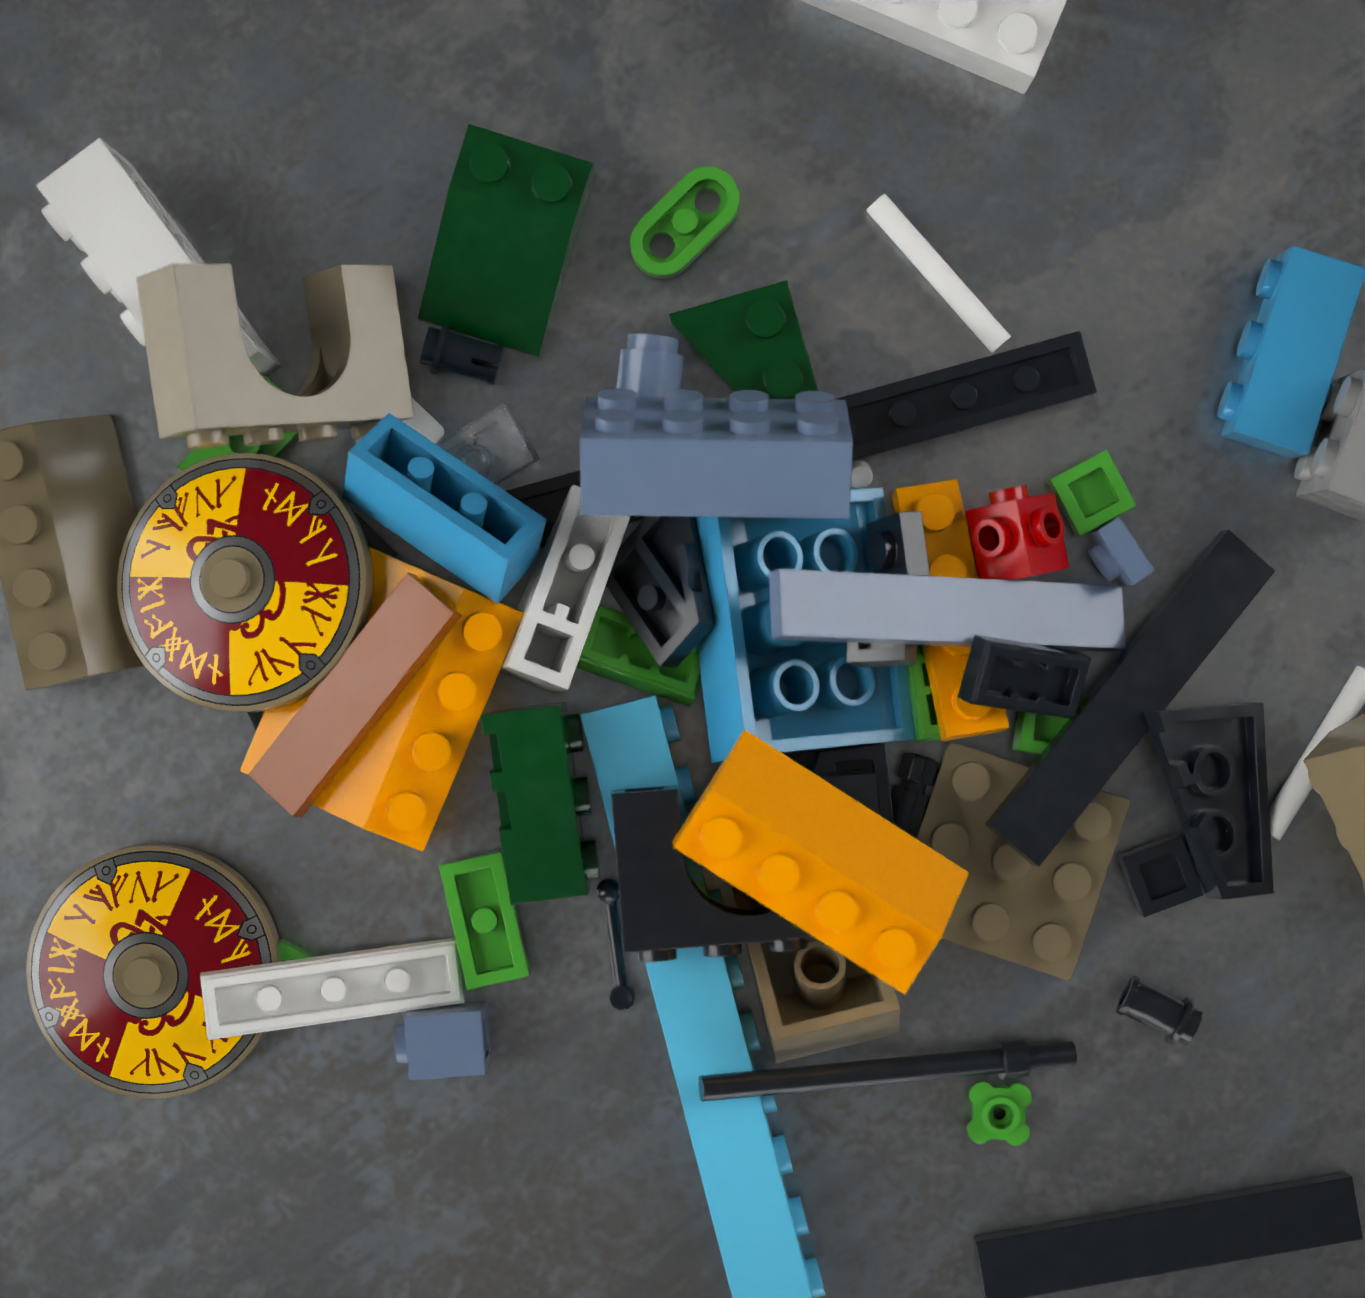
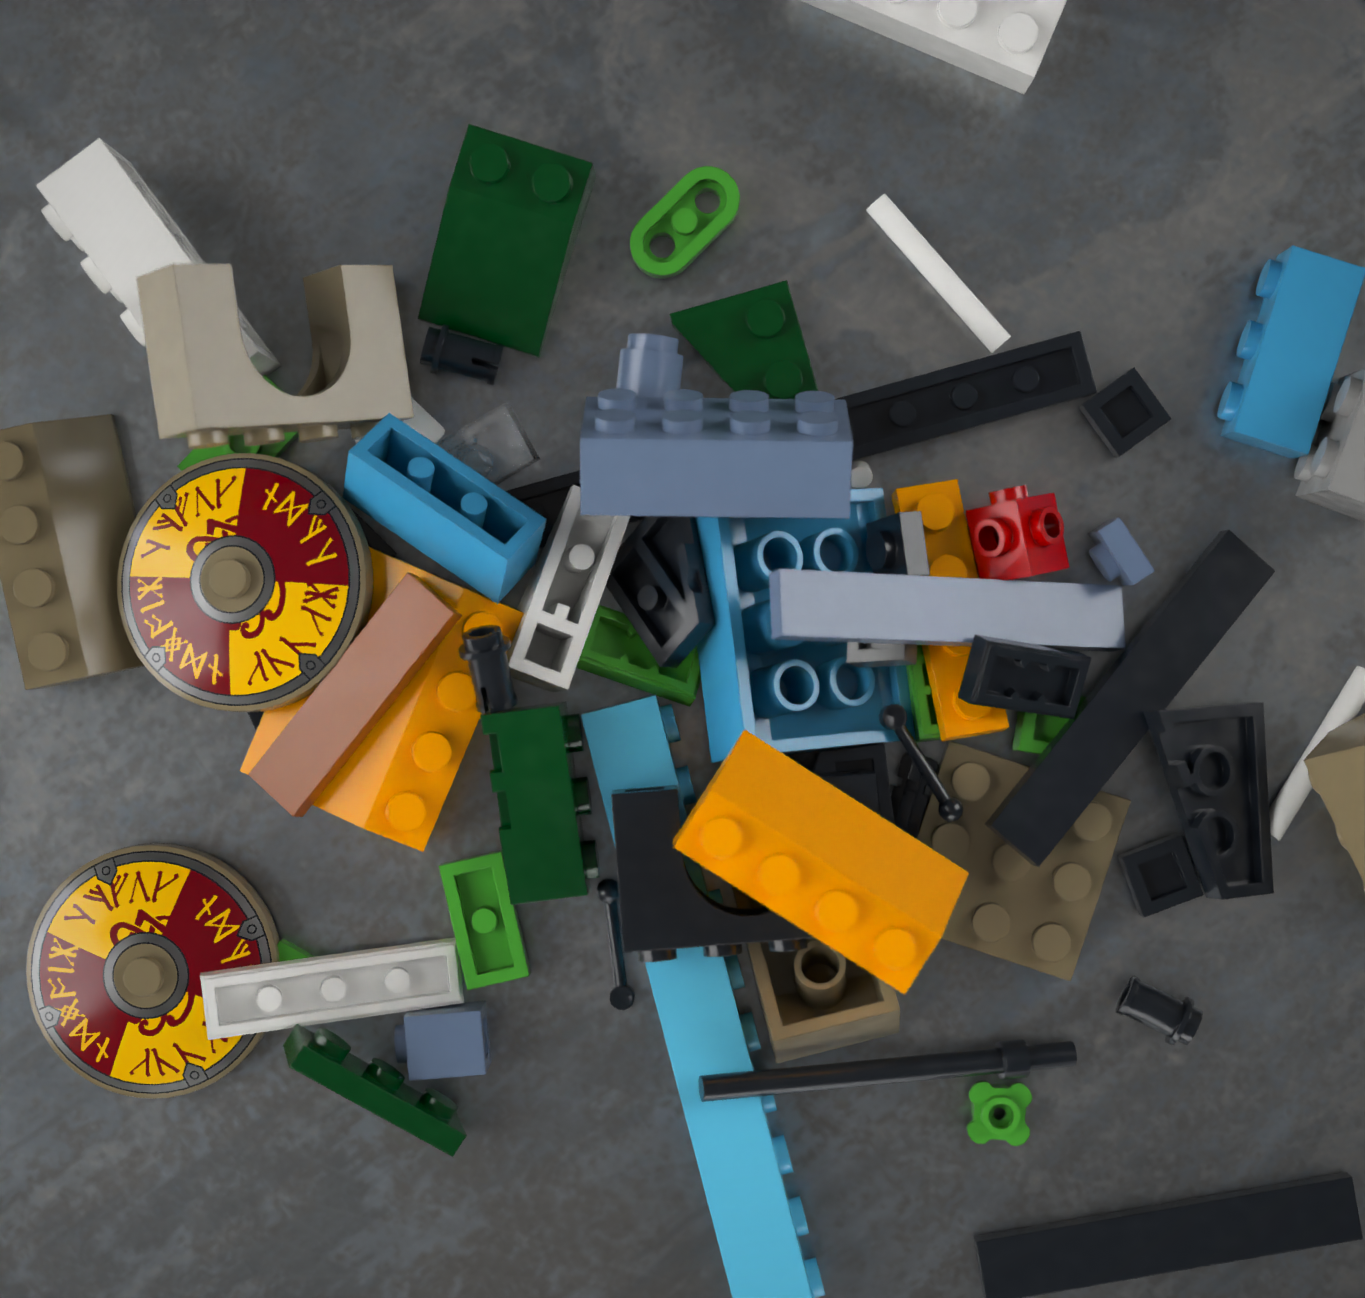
bright green plate [1047,449,1137,537] -> none
none -> dark green plate [283,1024,467,1157]
none -> black pin [458,625,518,714]
none -> black hinge [879,704,964,822]
none -> black plate [1079,367,1171,458]

